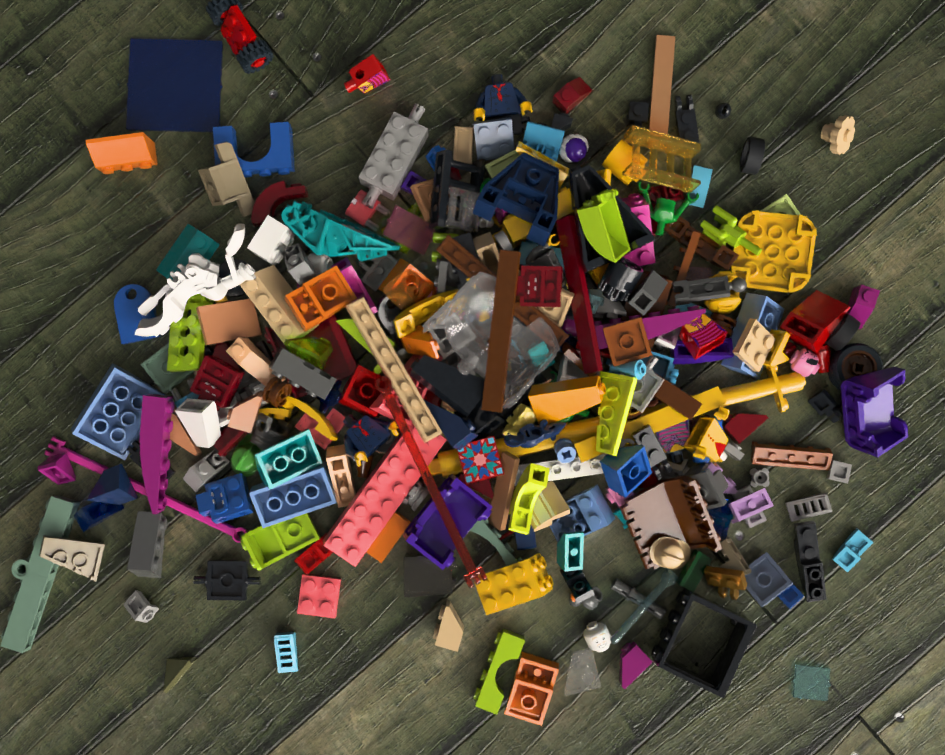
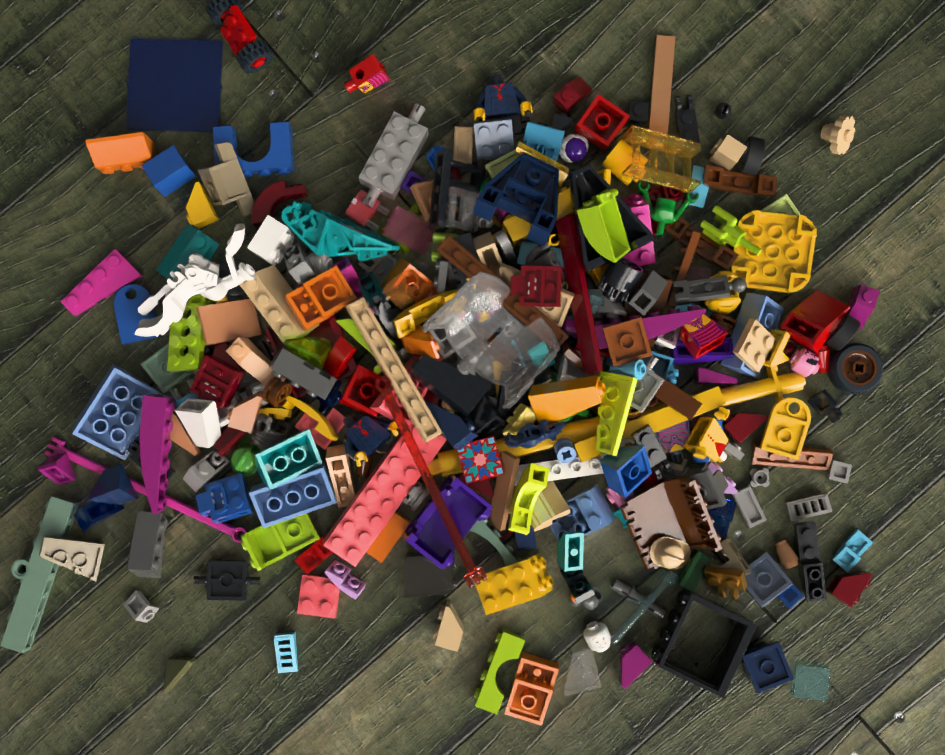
reddish brown tile [481,250,521,413] -> none
lavender panel [728,488,774,523] -> none
dark purple windscreen [841,367,908,457] -> none
none -> dark pink wing [60,249,143,316]
none -> blue slope [141,144,196,197]
none -> yellow slope [186,181,219,229]
none -> red slope [323,336,357,379]
none -> lavender slope [325,560,366,600]
none -> black hinge [356,271,391,315]
none -> red brick [574,94,630,152]
none -> magenta slope [694,367,737,385]
none -> reddish brown slope [703,165,777,196]
none -> tan brick [709,135,747,171]
none -> dark blue panel [741,641,794,694]
none -> yellow tile [759,397,811,460]
none -> medium nougat cone [775,539,799,570]
none -> dark red slope [826,570,873,608]

